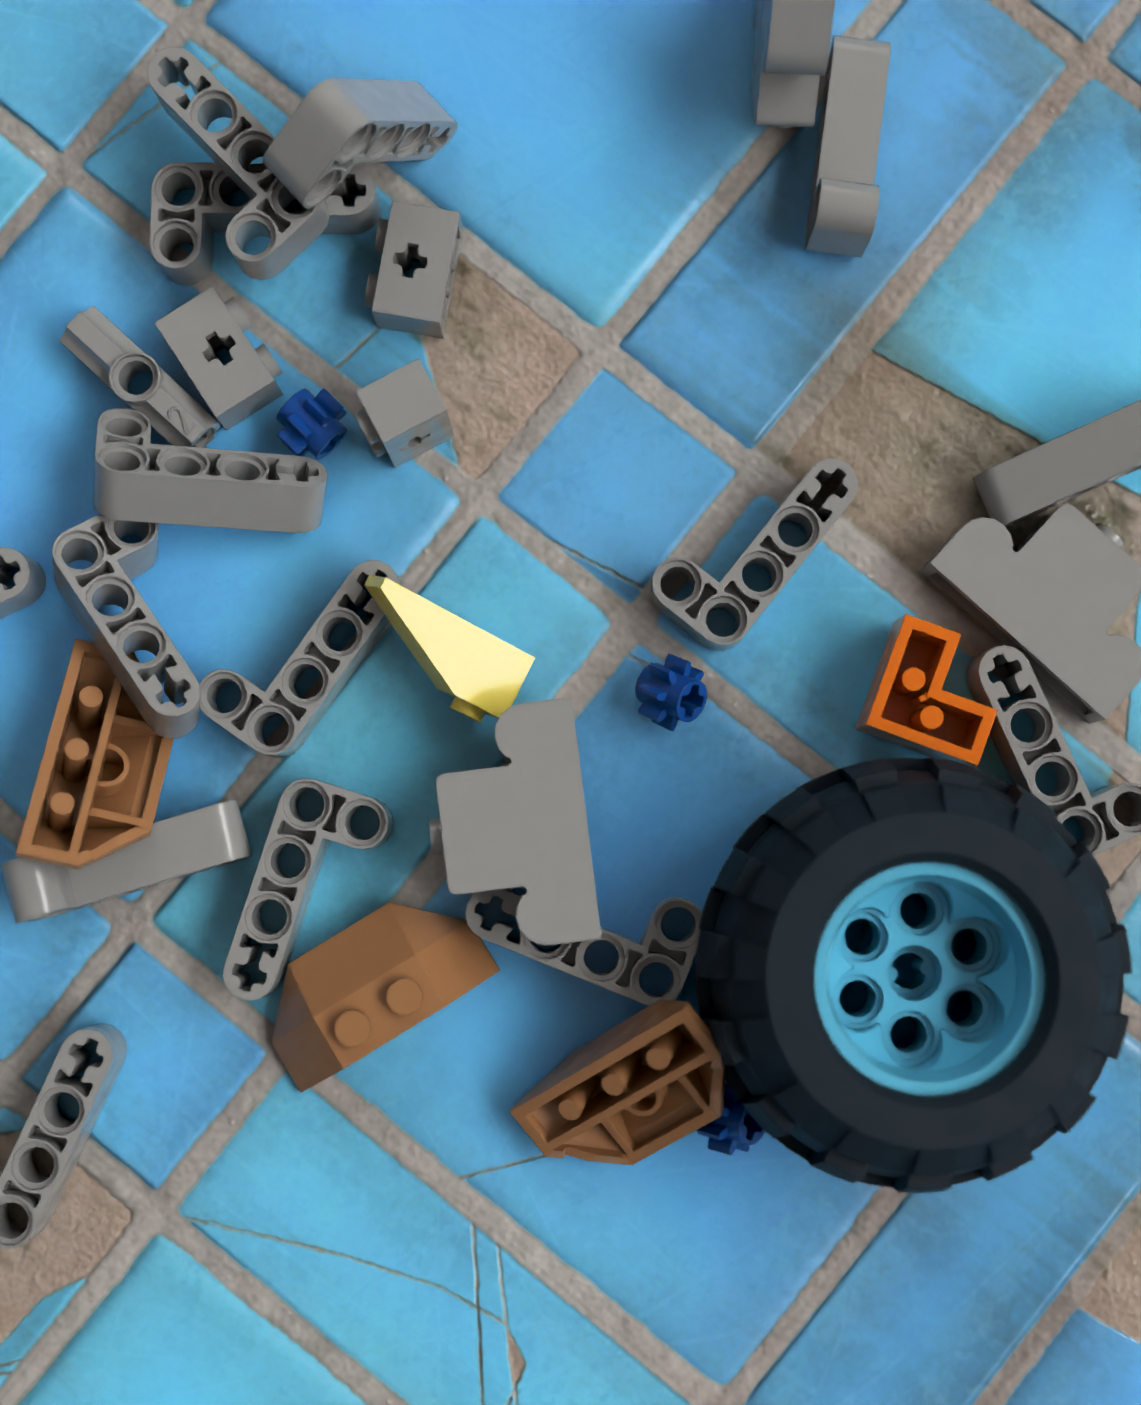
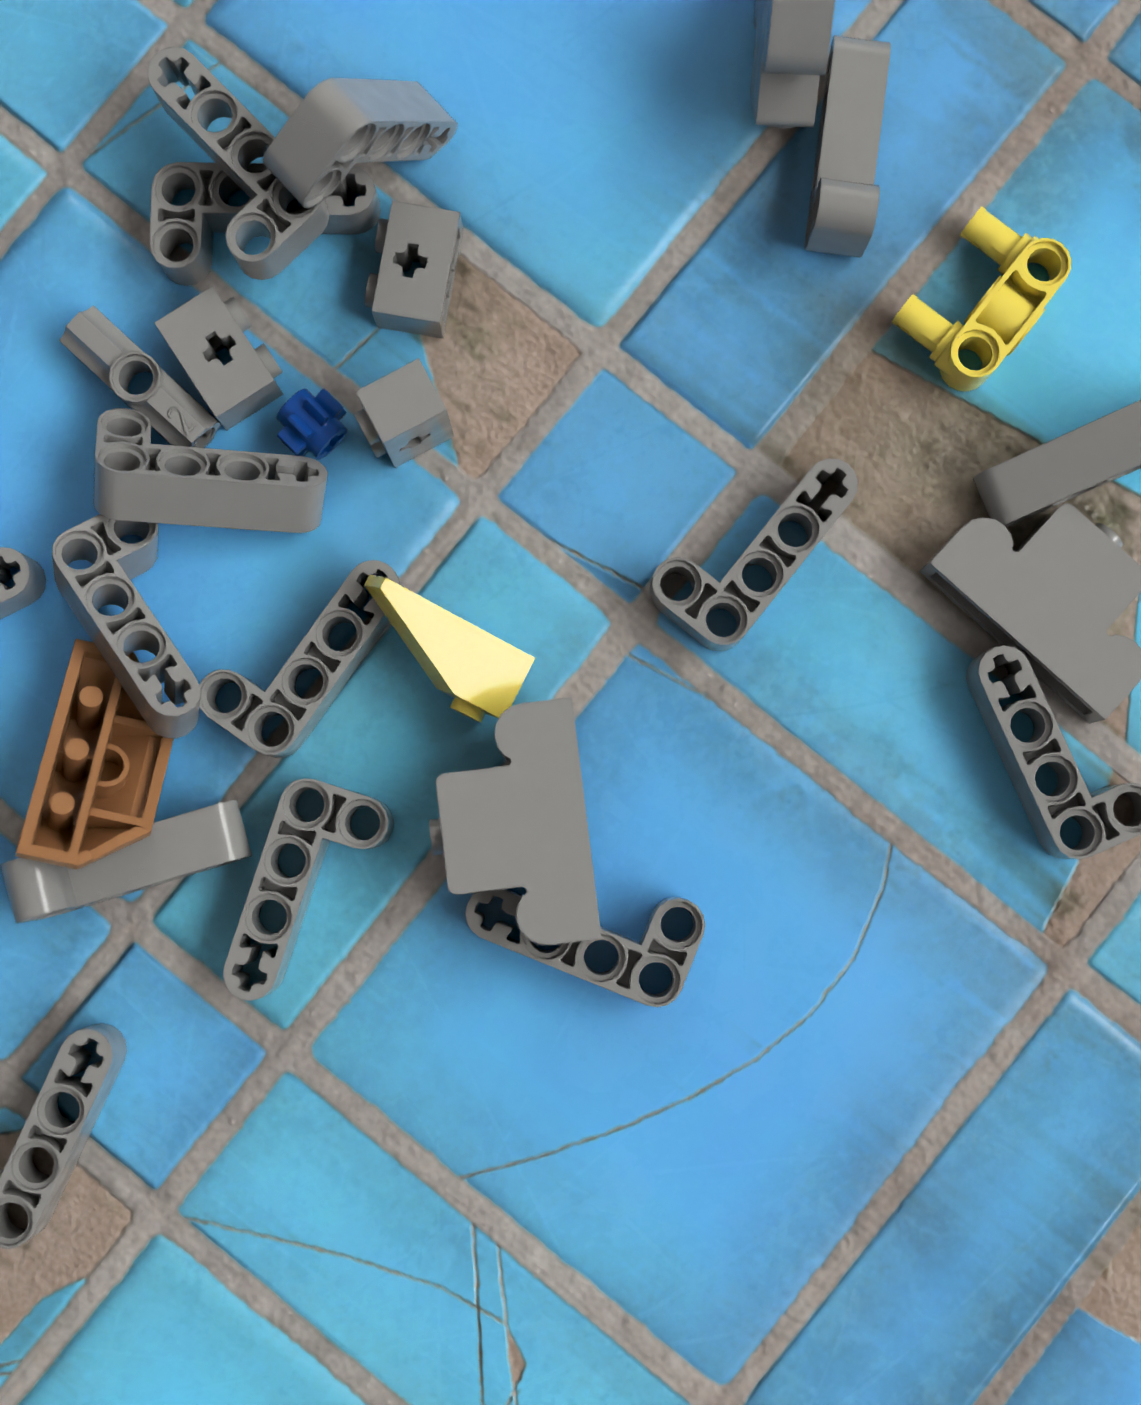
medium nougat wedge [271,902,500,1093] -> none
medium nougat wedge [509,999,725,1165] -> none
blue gear [635,654,707,731] -> none
black wheel [695,758,1132,1193] -> none
blue gear [697,1083,765,1156] -> none
orange brick [855,614,998,766] -> none
none -> light yellow piece [891,206,1071,392]

